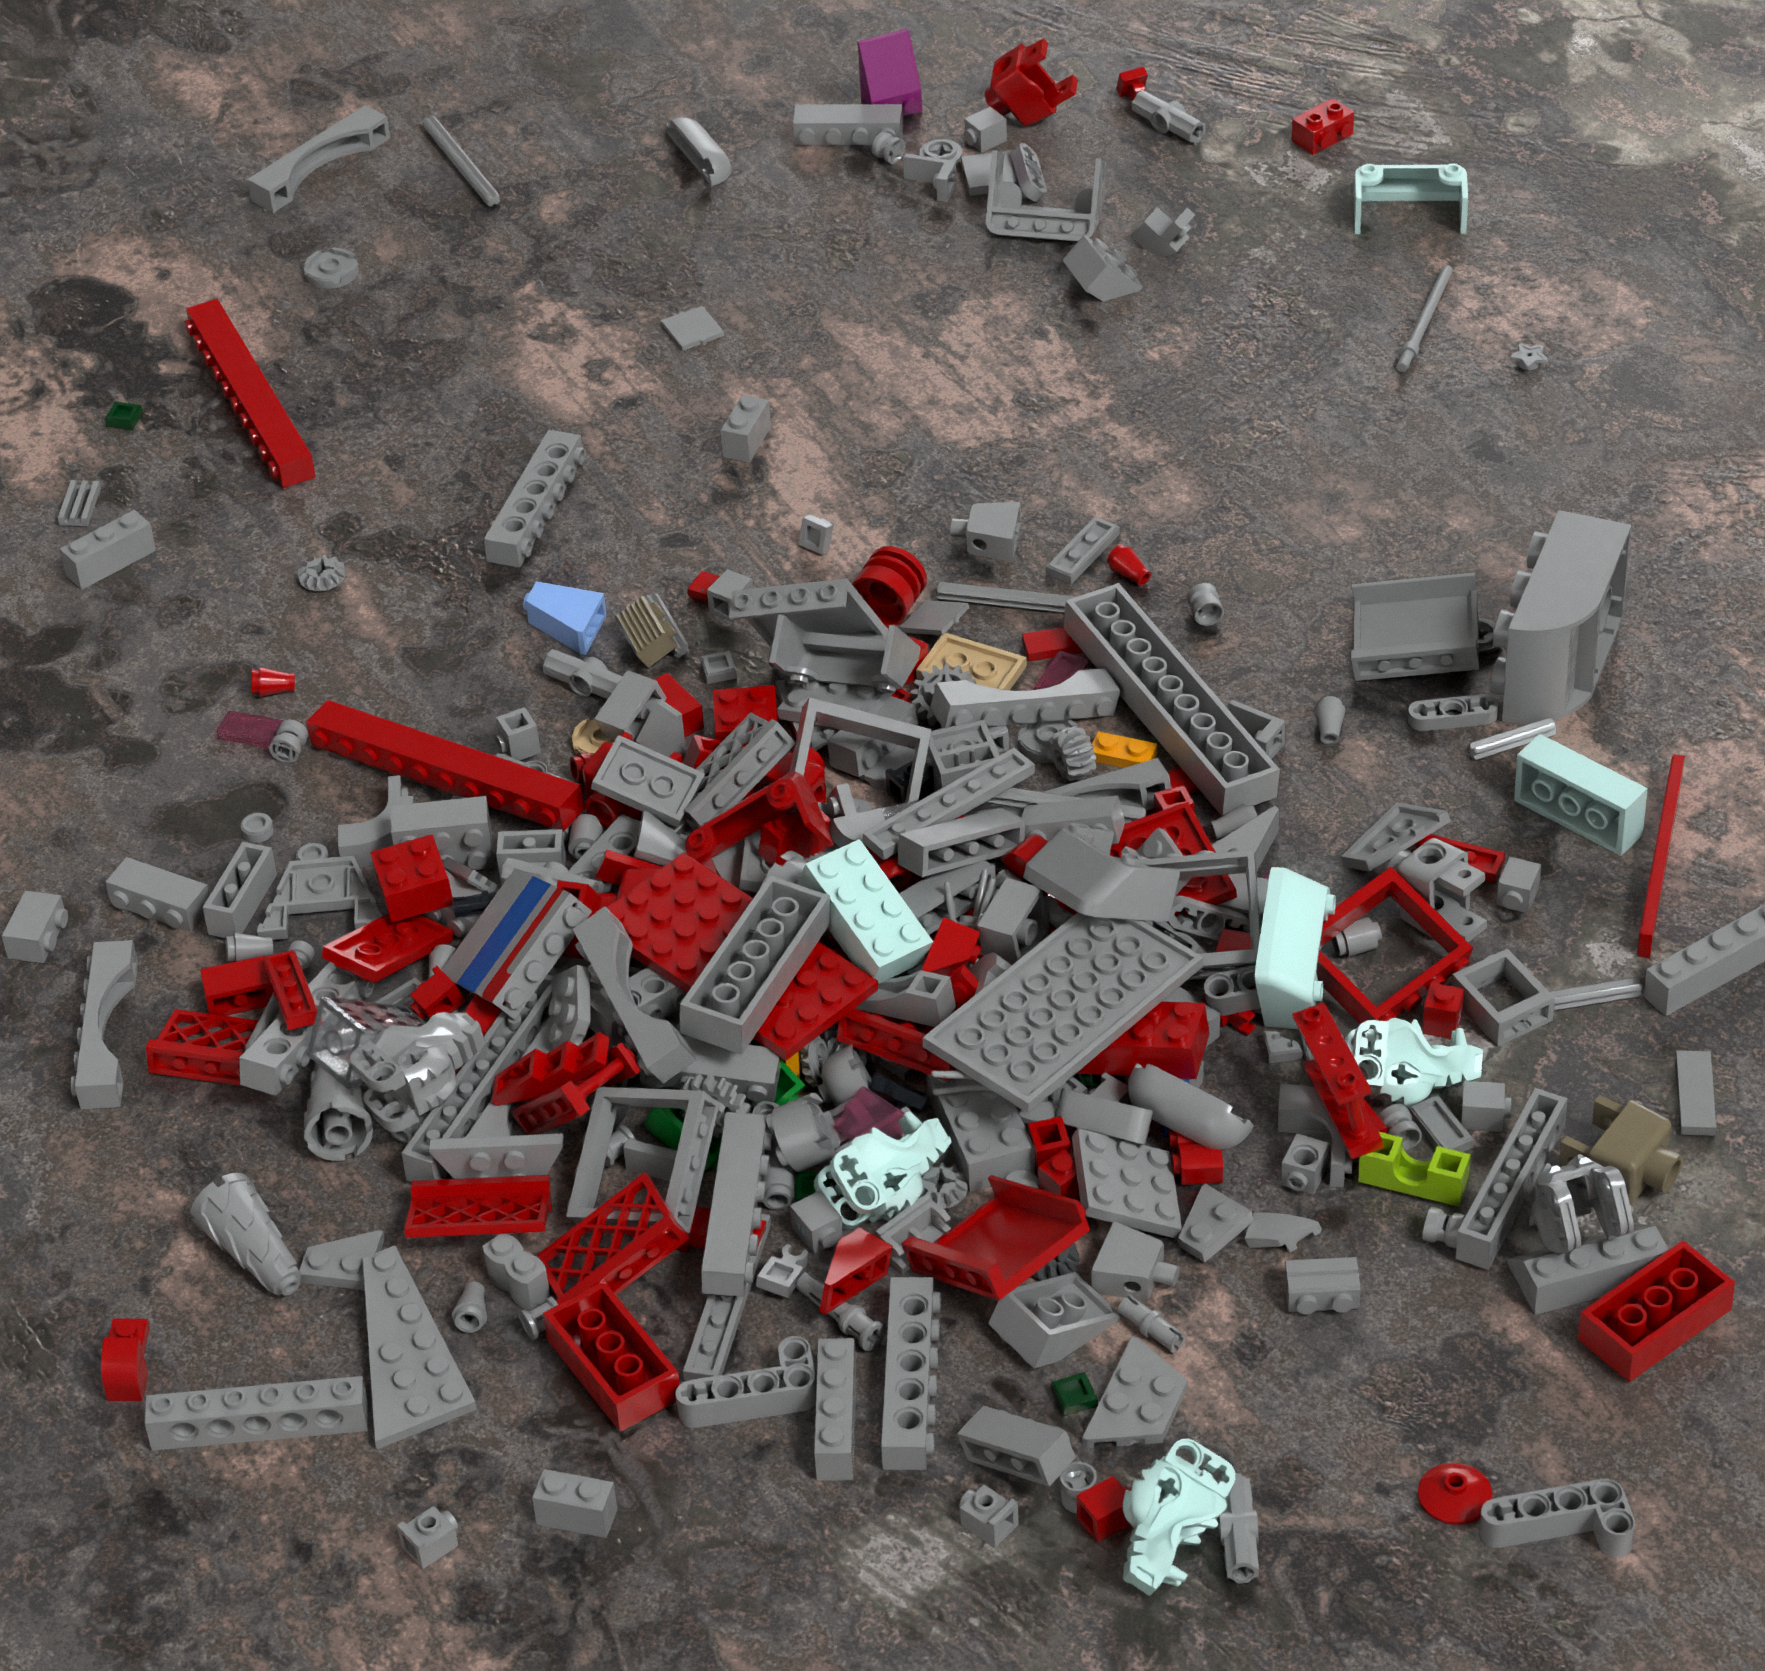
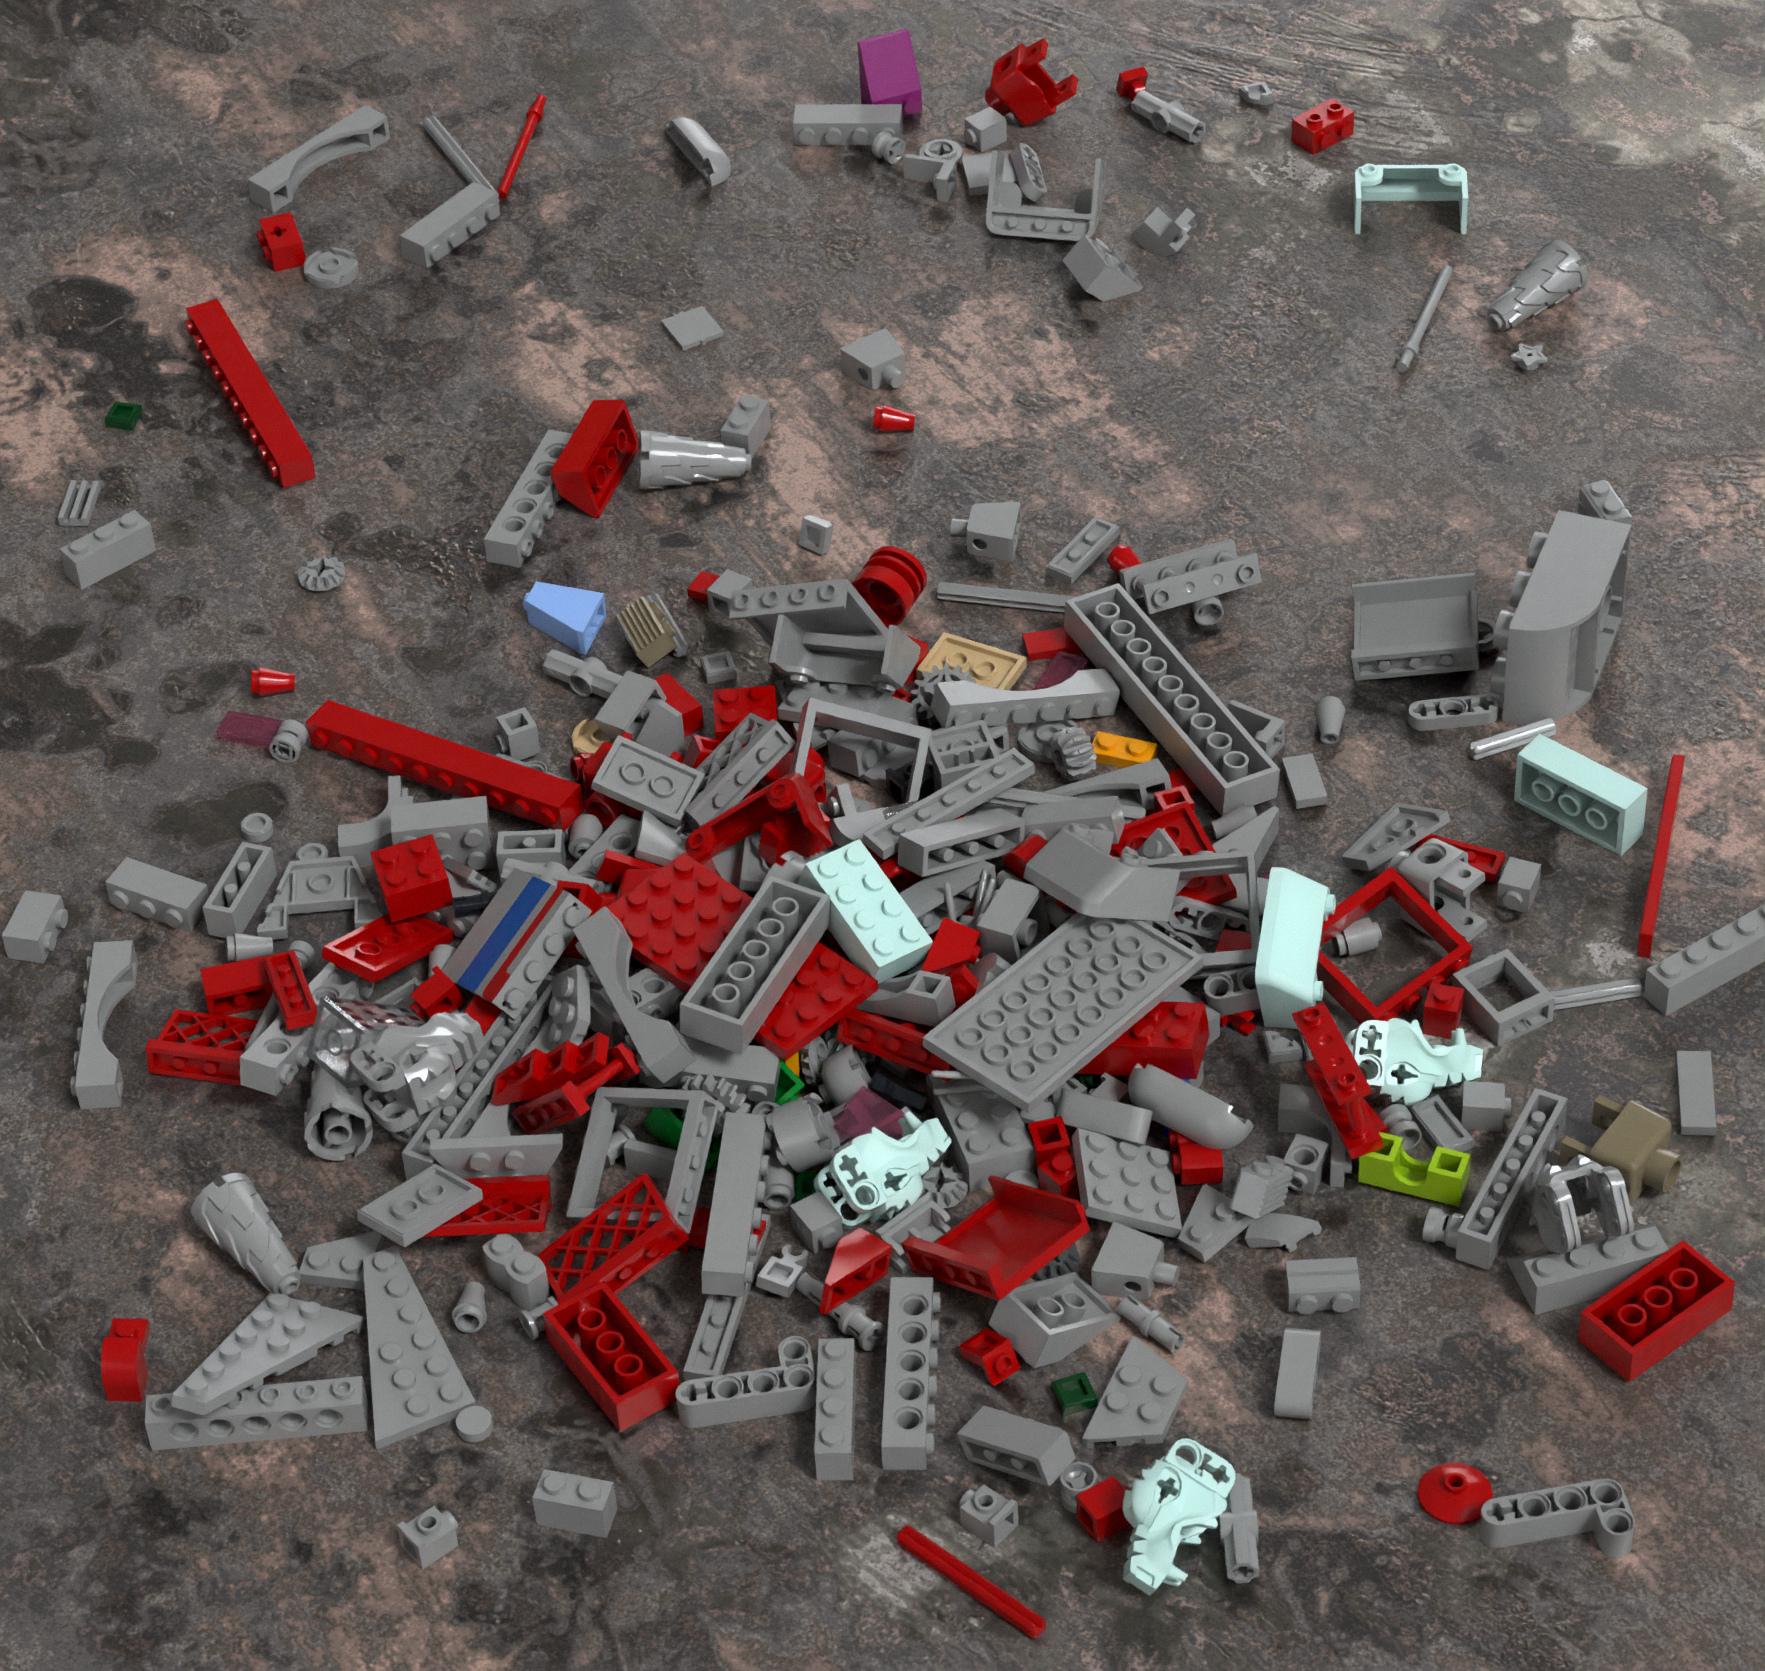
light grey piece [899,600,969,635] -> none
none -> light grey wing [172,1293,366,1416]
none -> red brick [256,212,306,272]
none -> light grey tile [357,1164,483,1248]
none -> light grey brick [400,182,501,269]
none -> light grey tile [456,1406,493,1442]
none -> red bar [497,94,547,199]
none -> red slope [551,400,638,518]
none -> light grey cone [637,430,751,489]
none -> light grey torso [840,328,906,390]
none -> red cone [873,404,916,433]
none -> red axle [897,1525,1046,1639]
none -> red bracket [958,1328,1020,1386]
none -> light grey fence [1119,539,1262,614]
none -> light grey brick [1229,1155,1295,1219]
none -> light grey tile [1239,81,1274,105]
none -> light grey beam [1274,1327,1321,1420]
none -> light grey tile [1281,753,1327,809]
none -> light grey cone [1487,240,1588,331]
none -> light grey brick [1578,480,1633,540]

